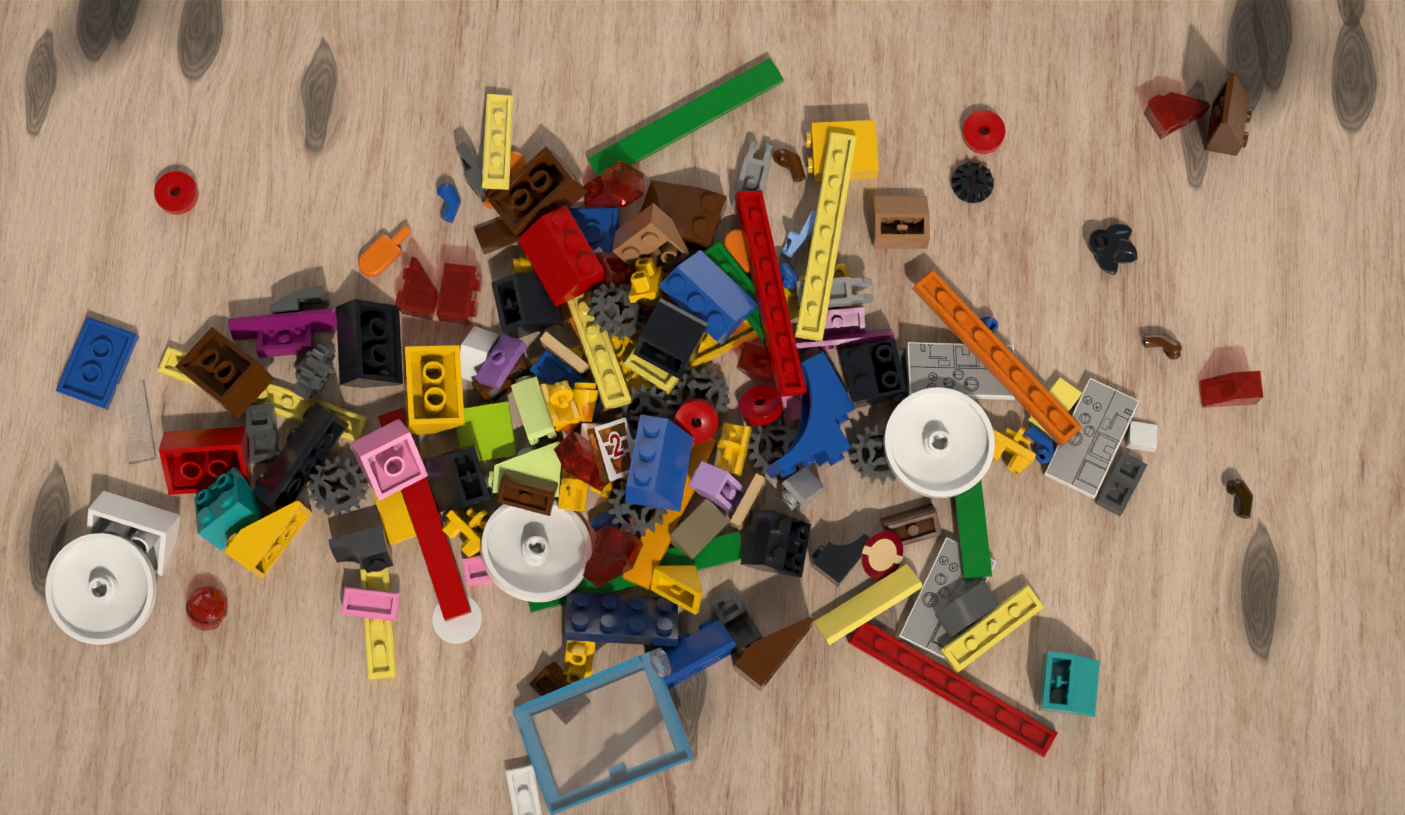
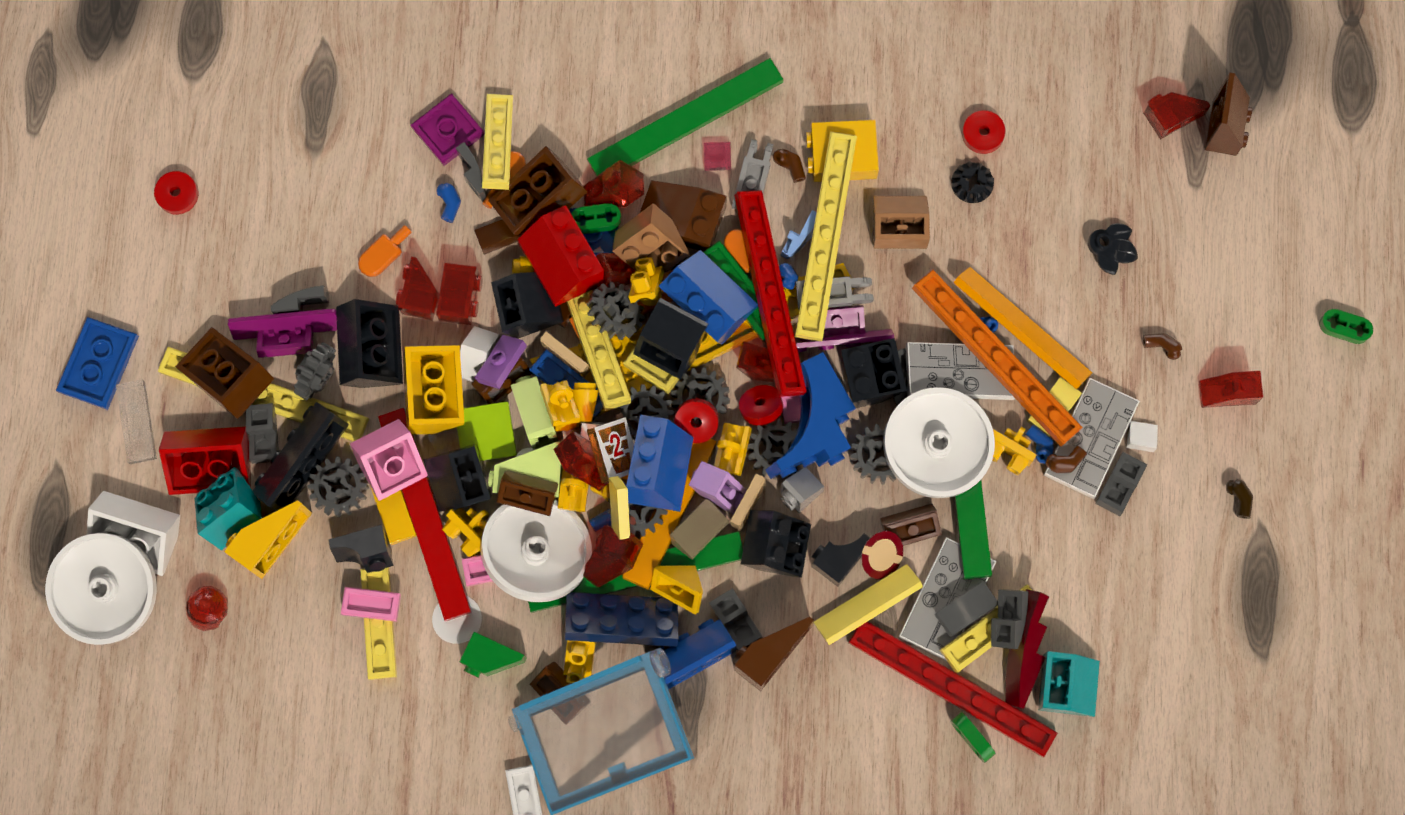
none -> magenta tile [410,93,485,166]
none -> green slope [459,632,527,678]
none -> green beam [571,203,621,234]
none -> light yellow tile [609,476,630,540]
none -> clear pink tile [704,142,731,171]
none -> green beam [950,712,996,763]
none -> light orange tile [954,267,1093,389]
none -> dark grey slope [991,589,1028,649]
none -> dark red slope [1005,589,1049,709]
none -> reddish brown arm [1046,446,1087,473]
none -> green beam [1319,309,1373,344]

